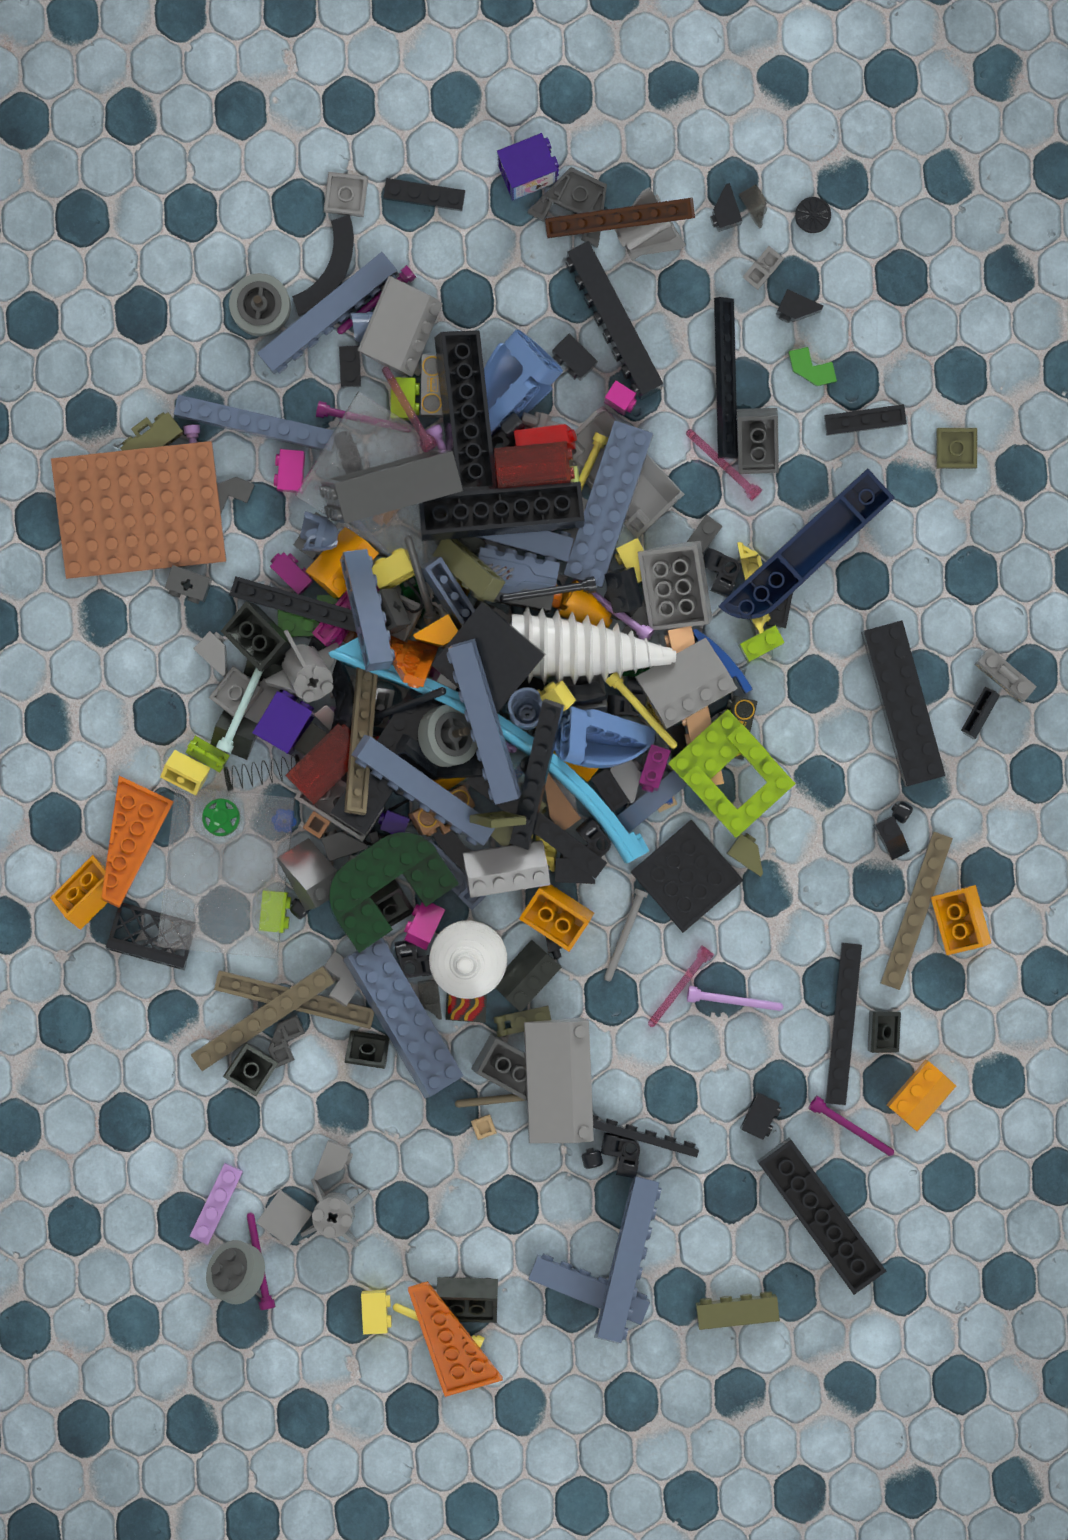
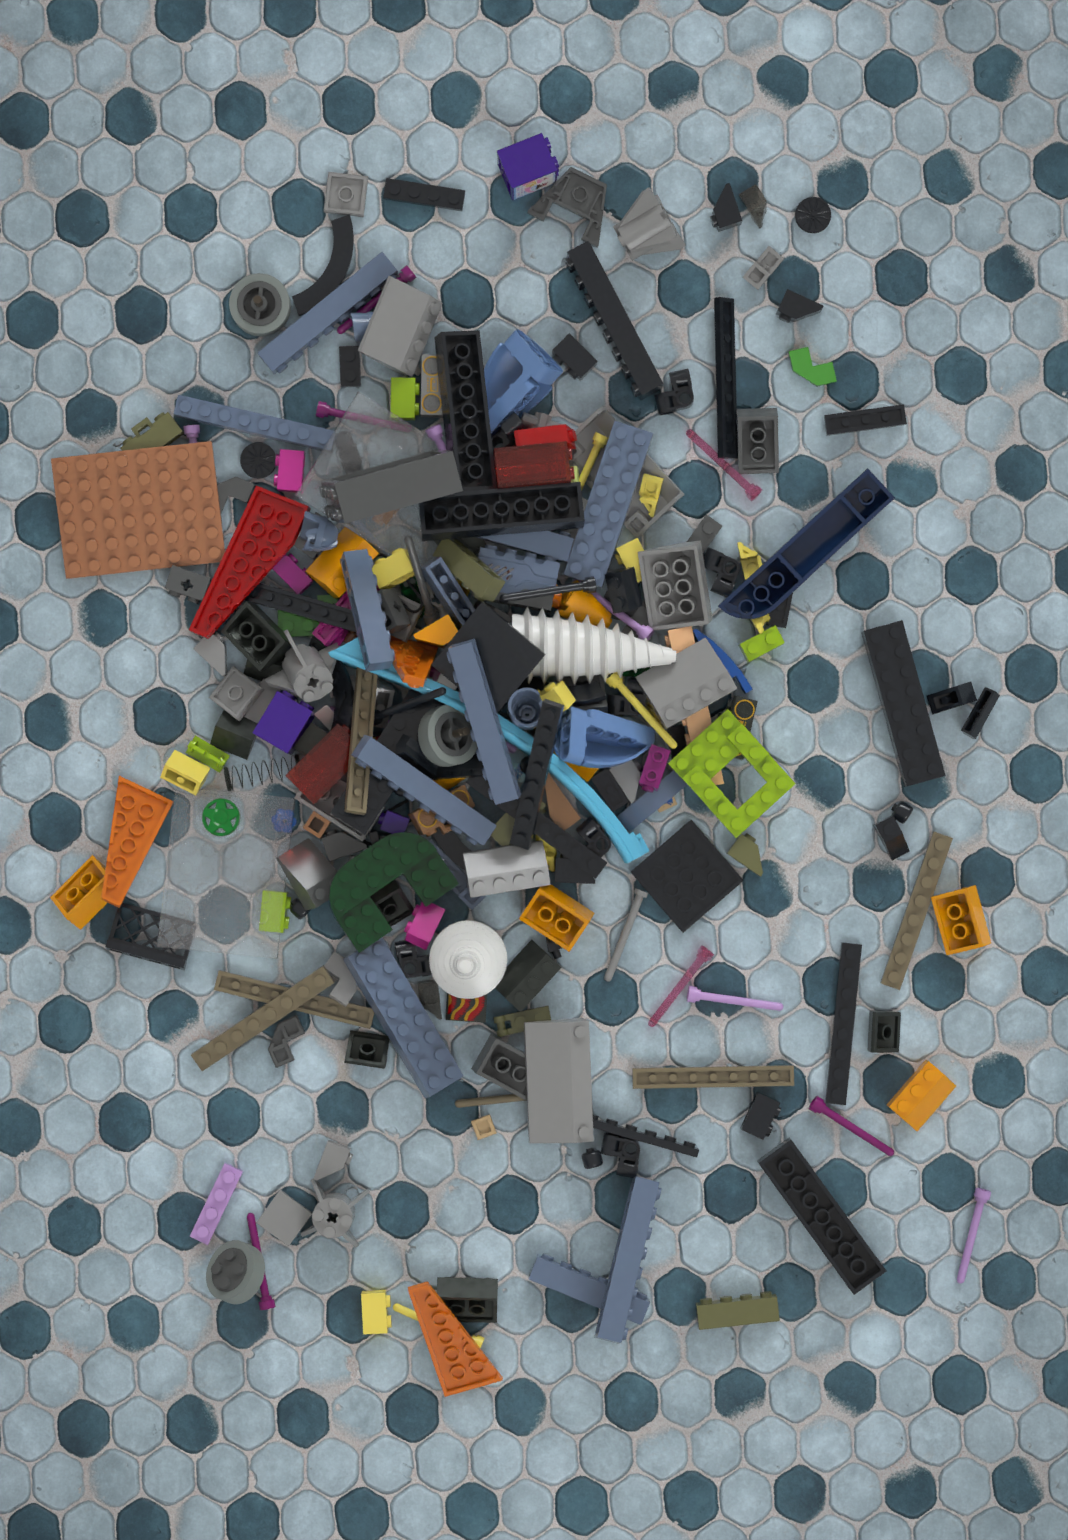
light aqua piece [216,668,263,754] -> none
pearl dark grey slope [223,1043,278,1096] -> none
clear pink piece [382,367,437,452] -> none
olive tile [470,811,526,828] -> none
reddish brown tile [545,197,695,239] -> none
dark pink brick [604,381,637,416] -> none
olive tile [936,428,977,469] -> none
light grey piece [974,648,1037,703] -> none
none -> red wing [189,485,311,639]
none -> black wheel [240,442,276,479]
none -> dark tan plate [632,1065,794,1089]
none -> light yellow slope [639,473,664,517]
none -> black piece [654,368,694,416]
none -> black slope [927,682,977,715]
none -> lavender piece [957,1188,991,1284]

